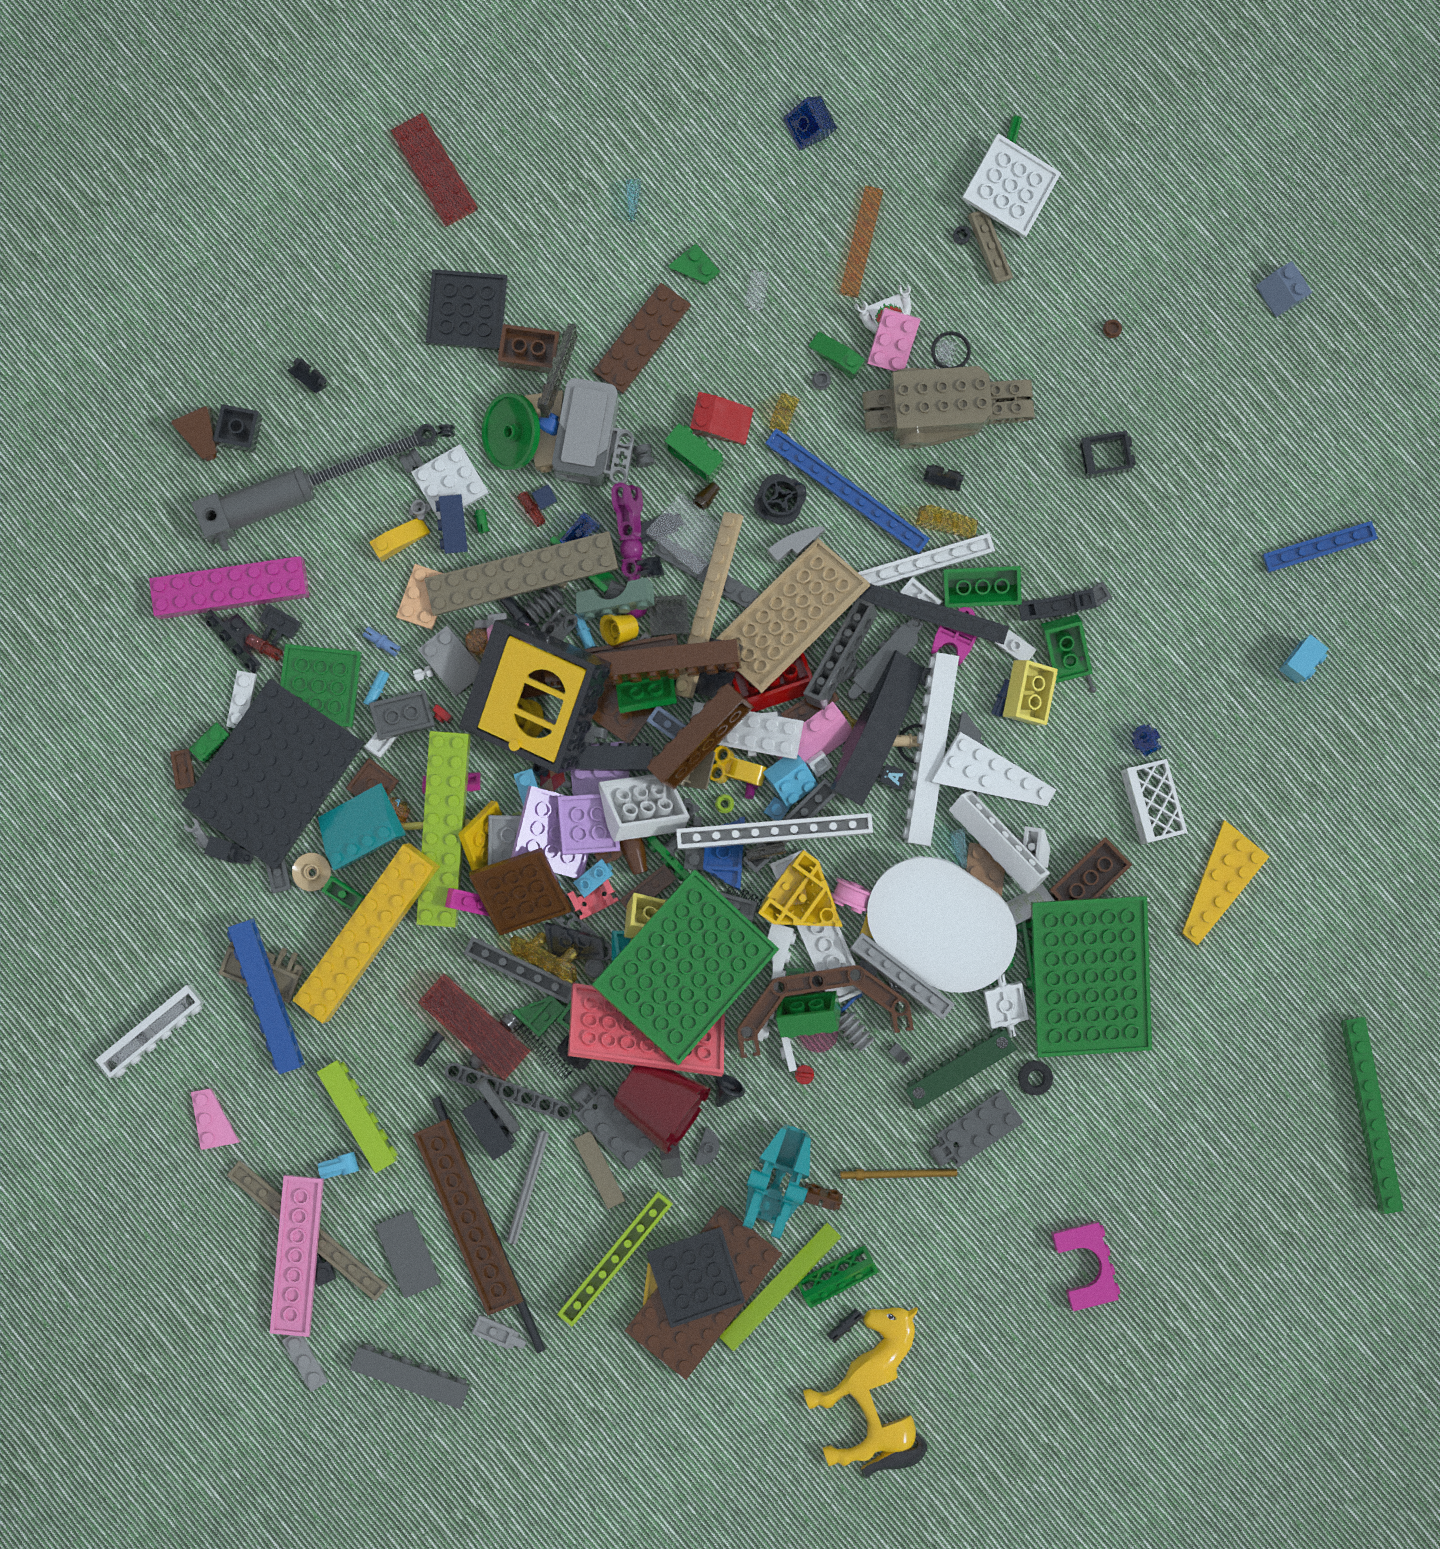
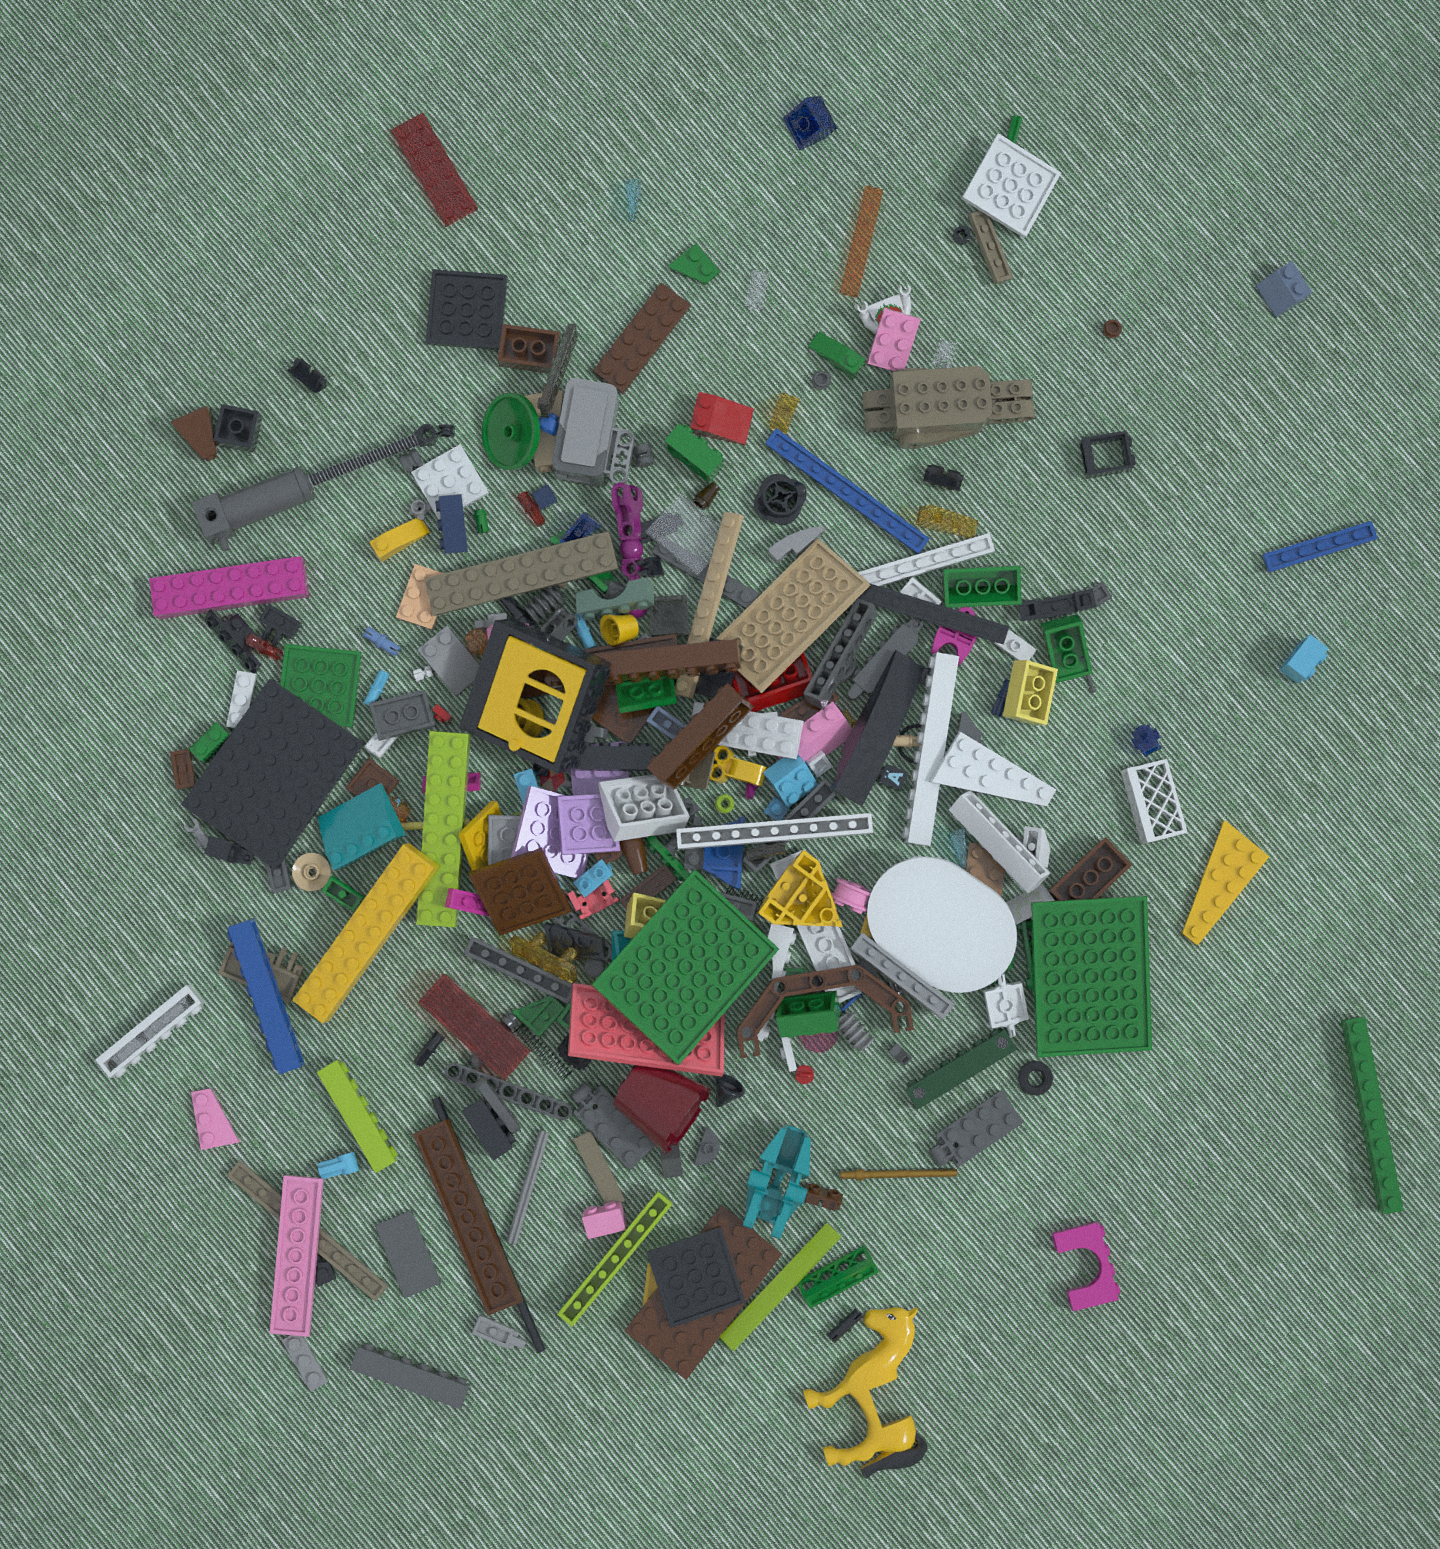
black tyre [931,331,971,368] -> none
none -> bright pink brick [582,1201,627,1239]

